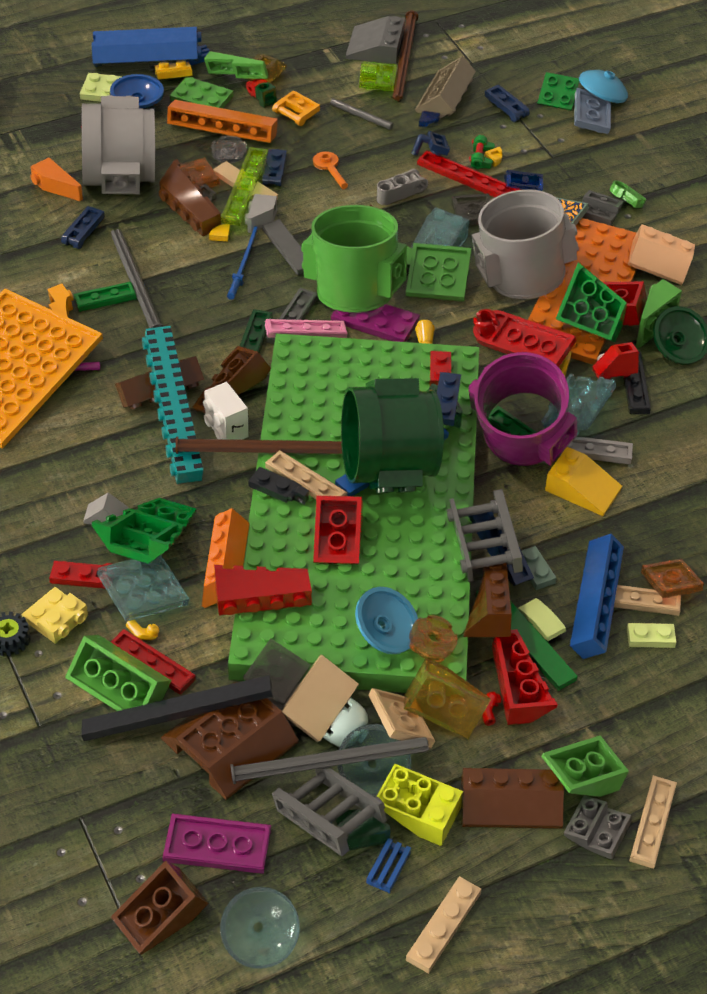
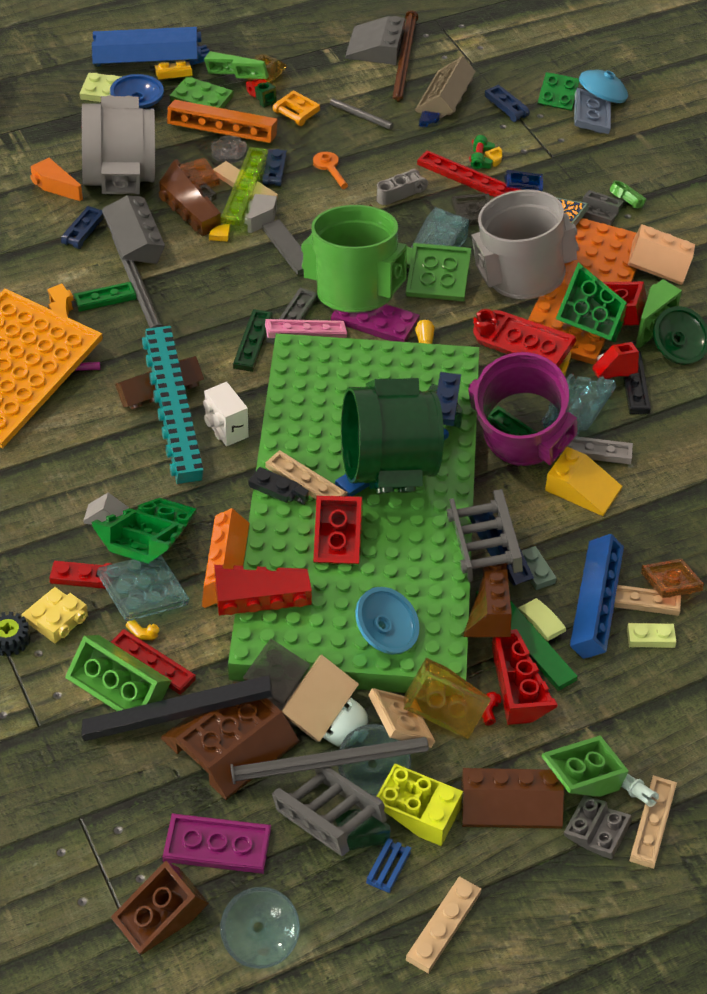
reddish brown axle [176,436,342,454] -> none
reddish brown wedge [193,346,271,413] -> none
blue sword [227,226,258,300] -> none
clear neon green plate [359,61,397,91] -> none
clear orange plate [409,615,458,663] -> none
dark blue plate [411,131,450,156] -> none
red plate [430,351,451,386] -> none
none -> dark grey slope [102,195,165,264]
none -> light aqua axle [621,774,659,807]

